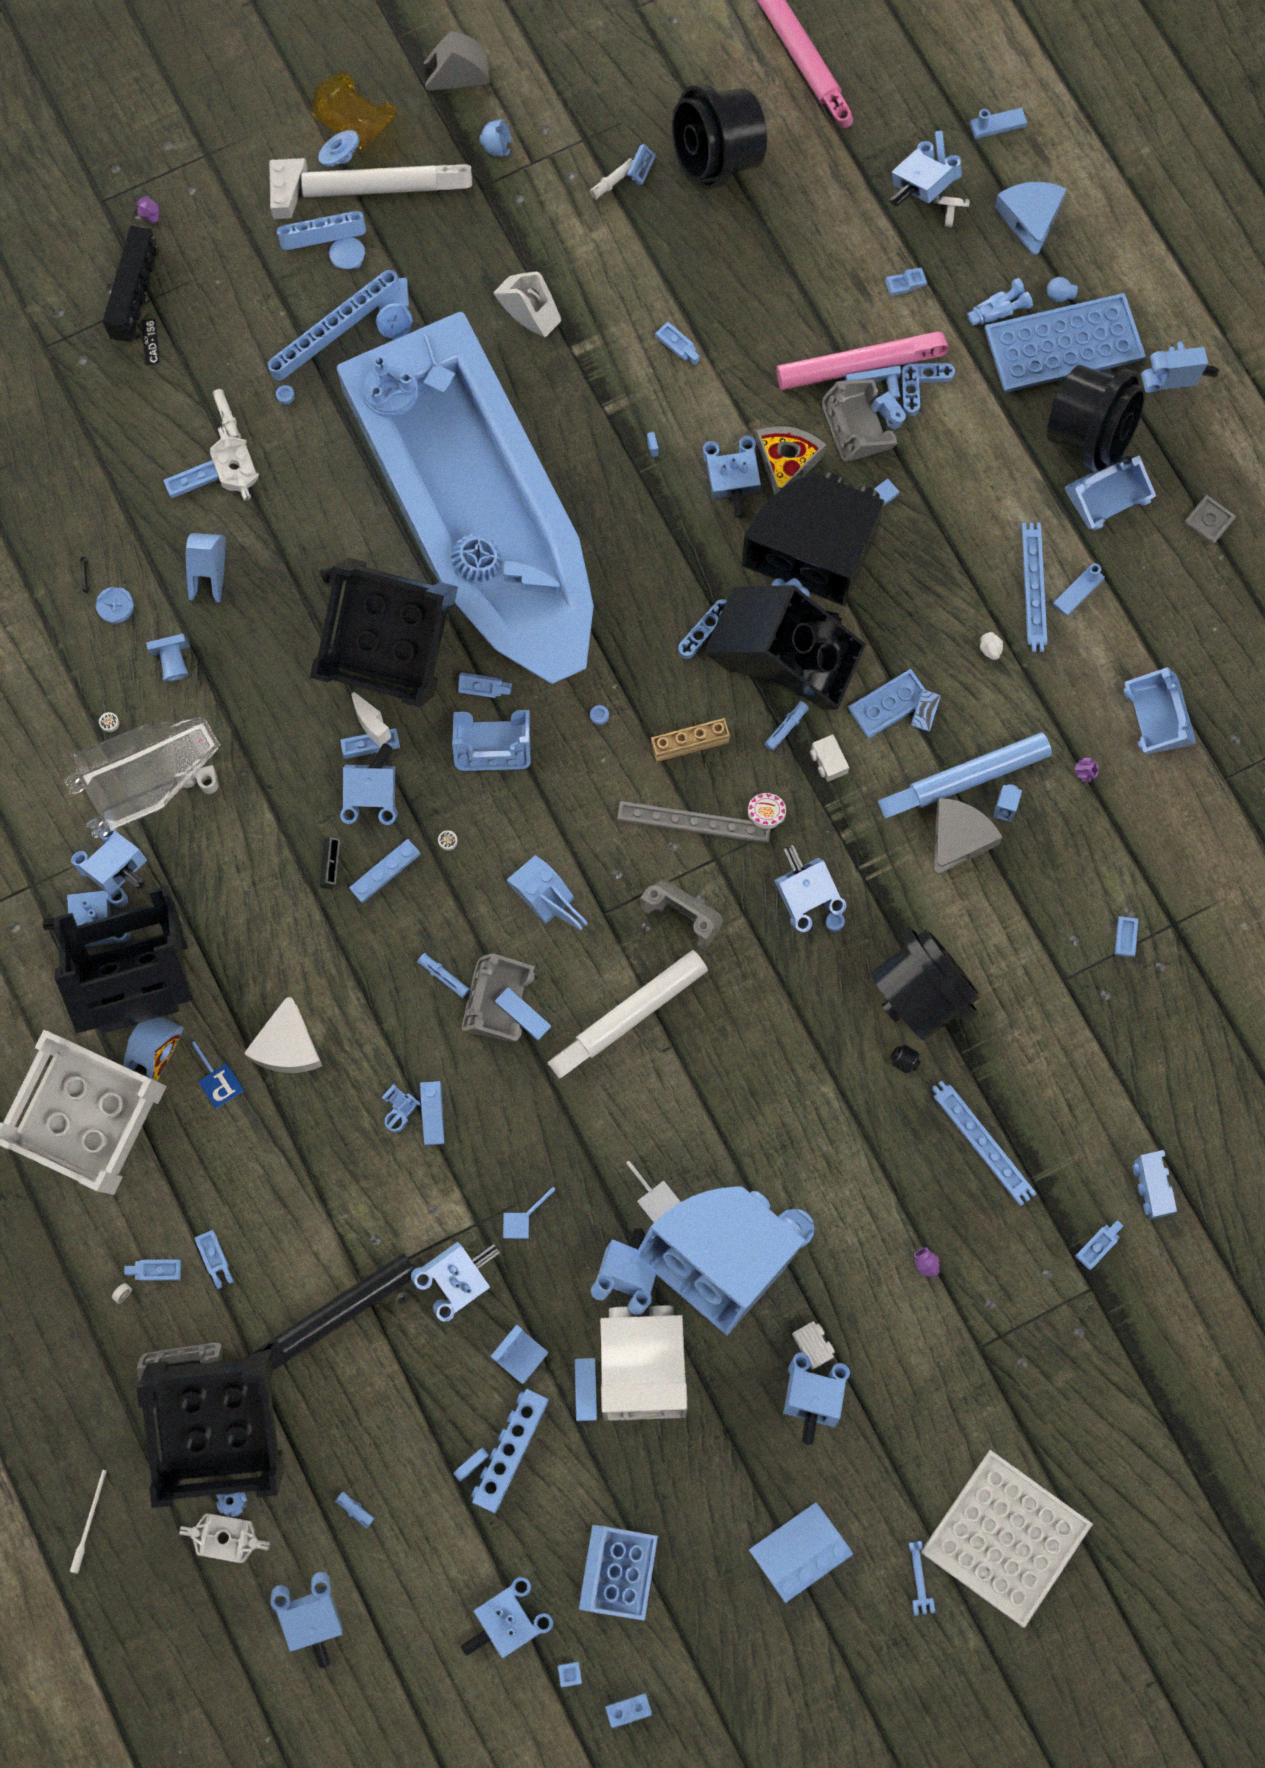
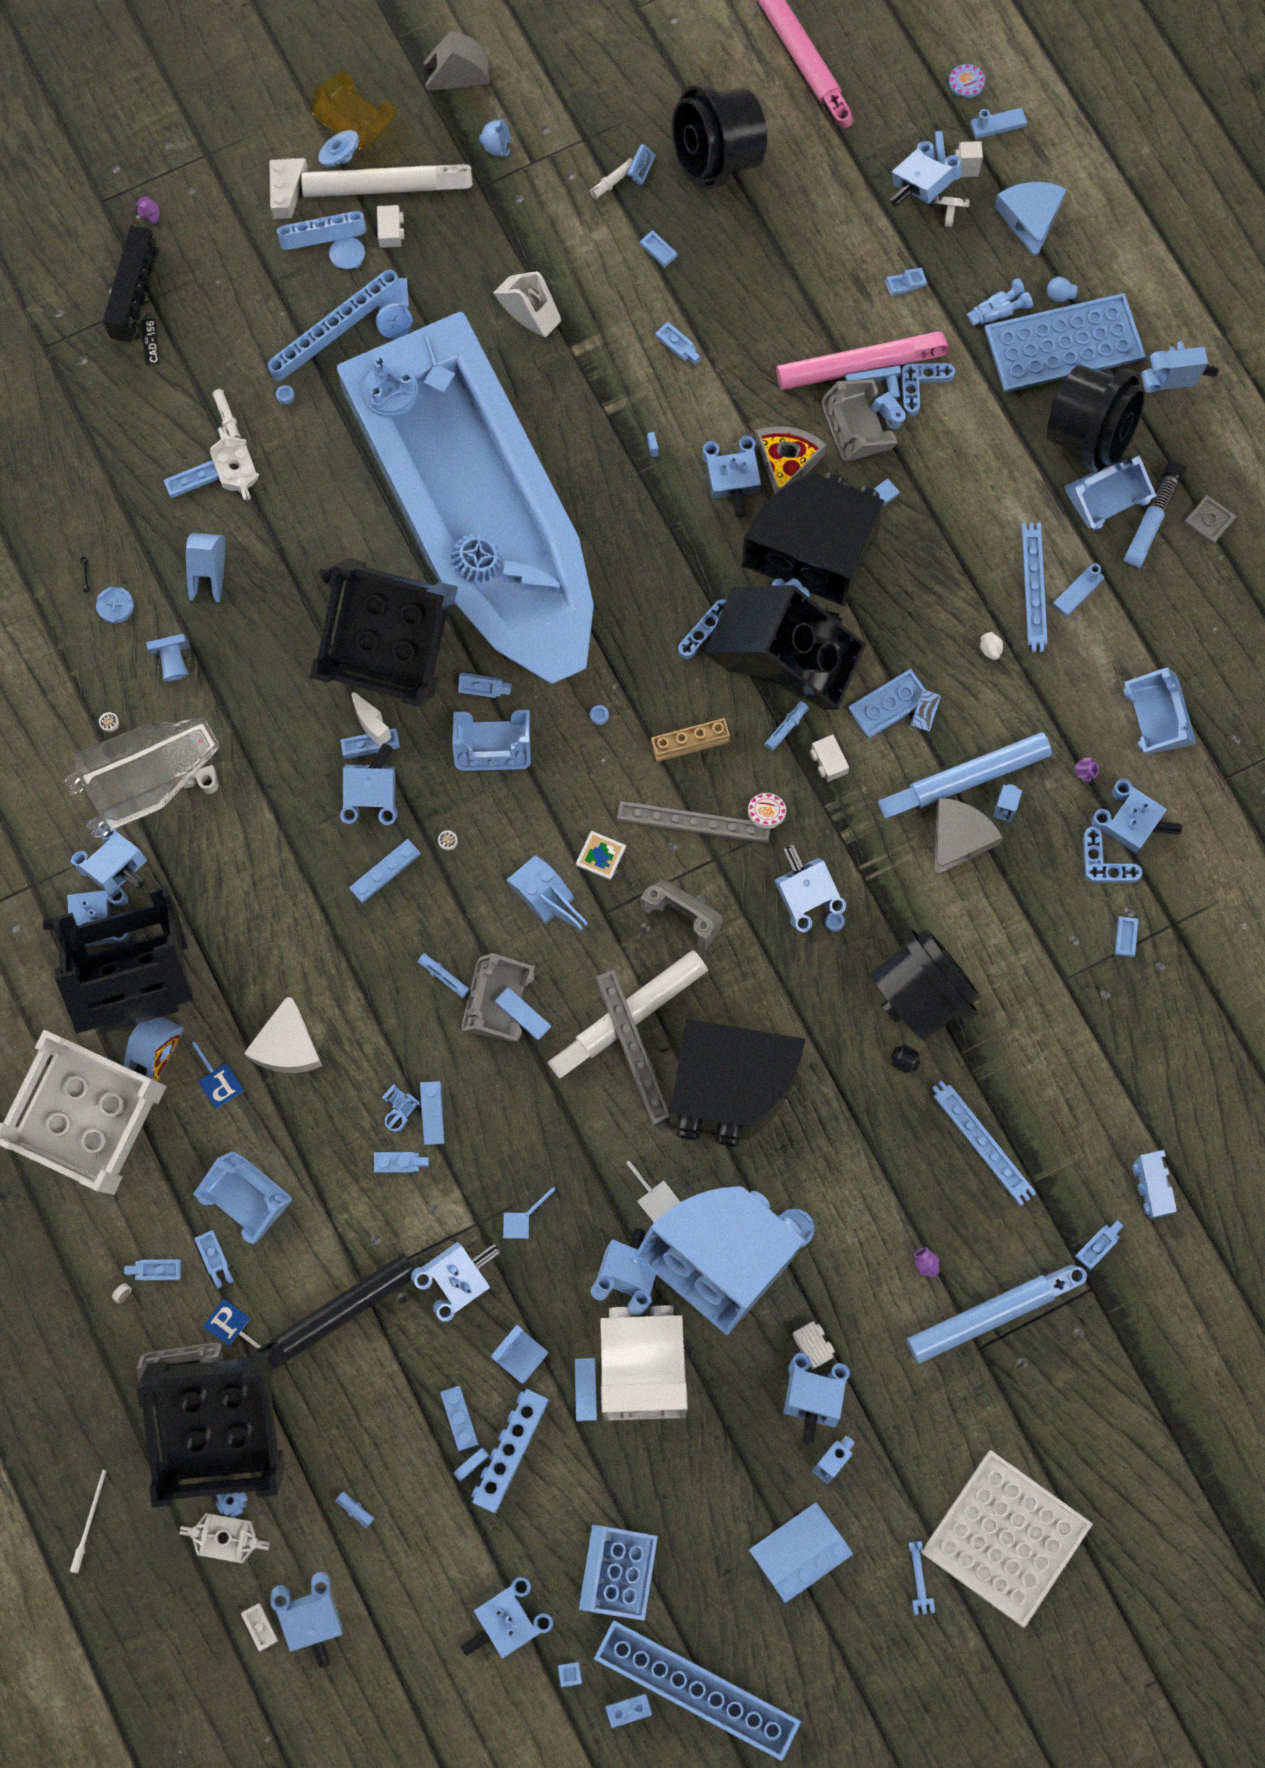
black piece [319,837,340,889] -> none
none -> light blue windscreen [193,1152,292,1244]
none -> blue piece [203,1299,261,1349]
none -> white plate [241,1603,279,1651]
none -> light blue hinge [374,1152,429,1173]
none -> white brick [377,205,404,248]
none -> light blue plate [440,1386,478,1452]
none -> tile [575,831,626,881]
none -> light blue brick [594,1620,801,1761]
none -> light grey tile [595,970,670,1124]
none -> light blue tile [640,230,677,268]
none -> black slope [670,1019,805,1147]
none -> light blue torso [812,1436,855,1484]
none -> light blue piece [906,1265,1087,1364]
none -> light blue tile [949,64,985,98]
none -> white brick [955,141,983,177]
none -> light blue beam [1083,827,1142,883]
none -> light blue piece [1091,779,1182,854]
none -> piece [1123,459,1187,569]

